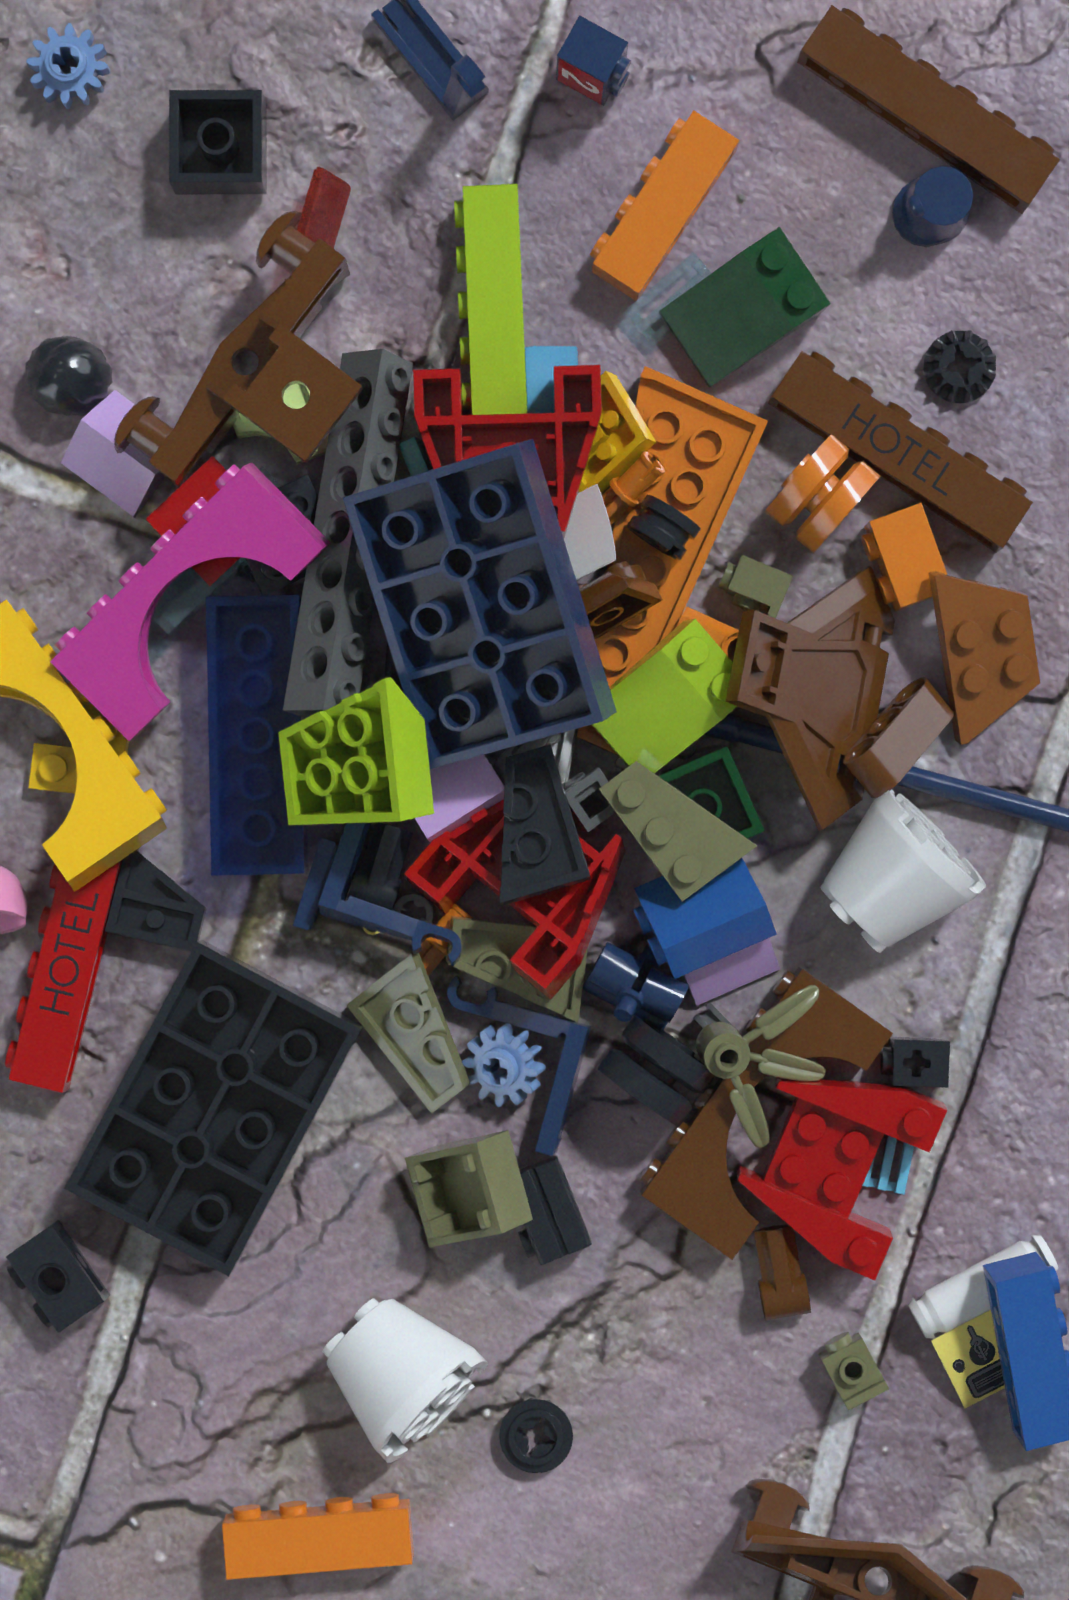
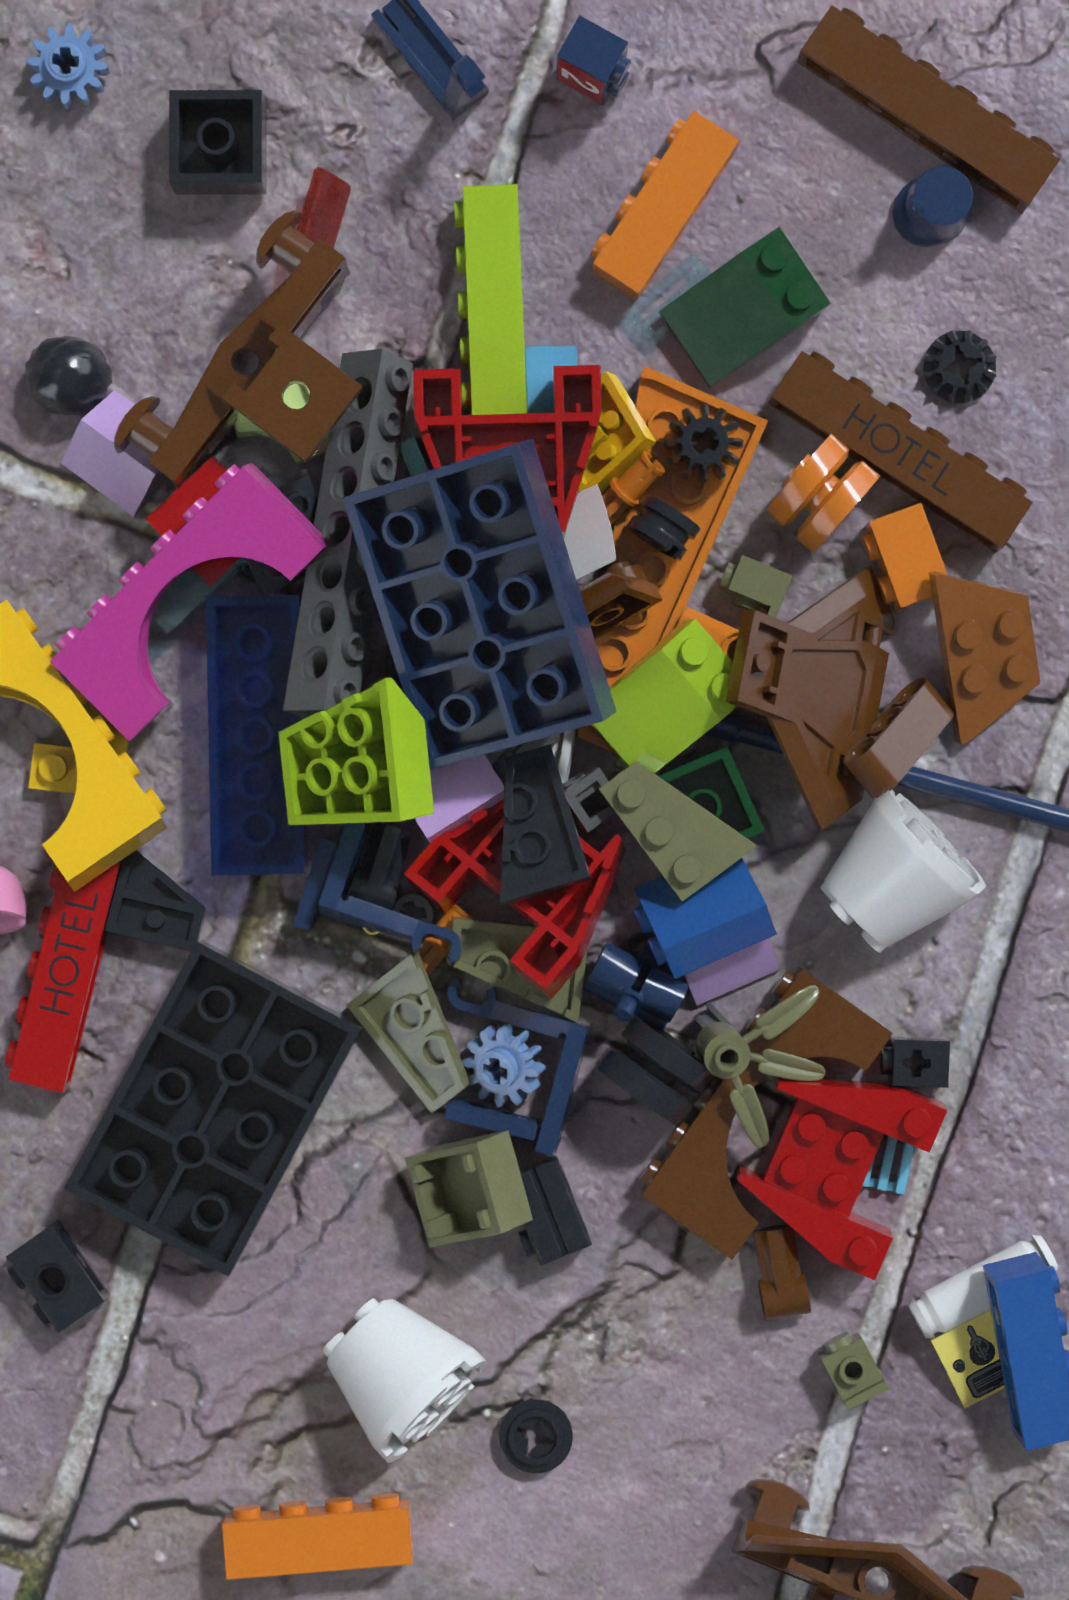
none -> dark blue tile [444,1098,538,1140]
none -> black gear [664,404,743,484]

